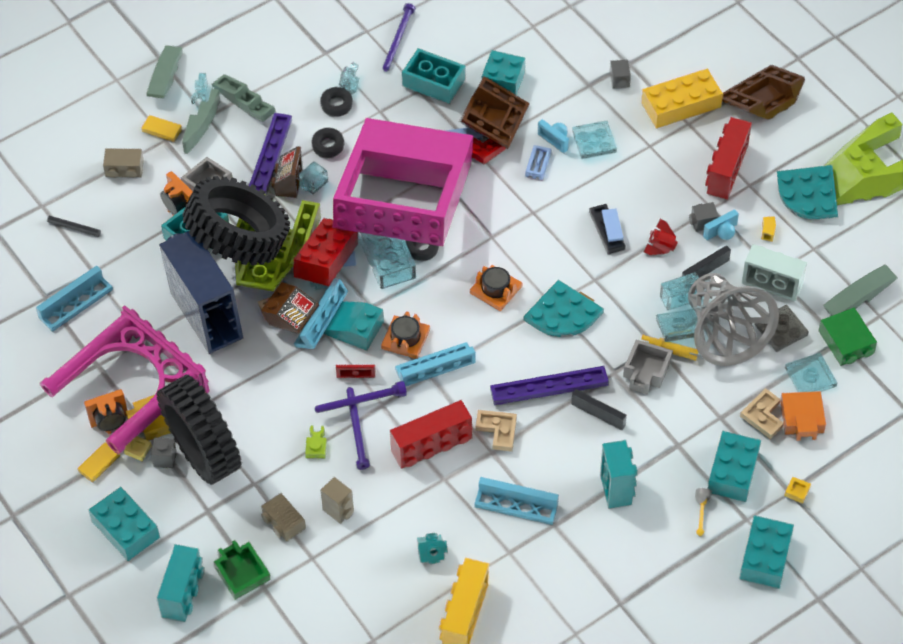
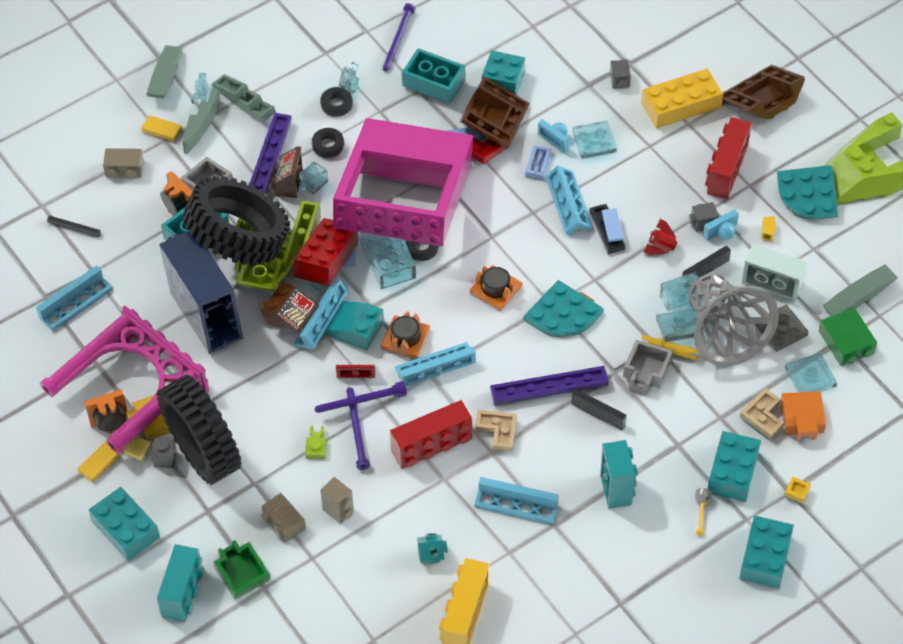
none -> medium azure fence [545,165,593,235]

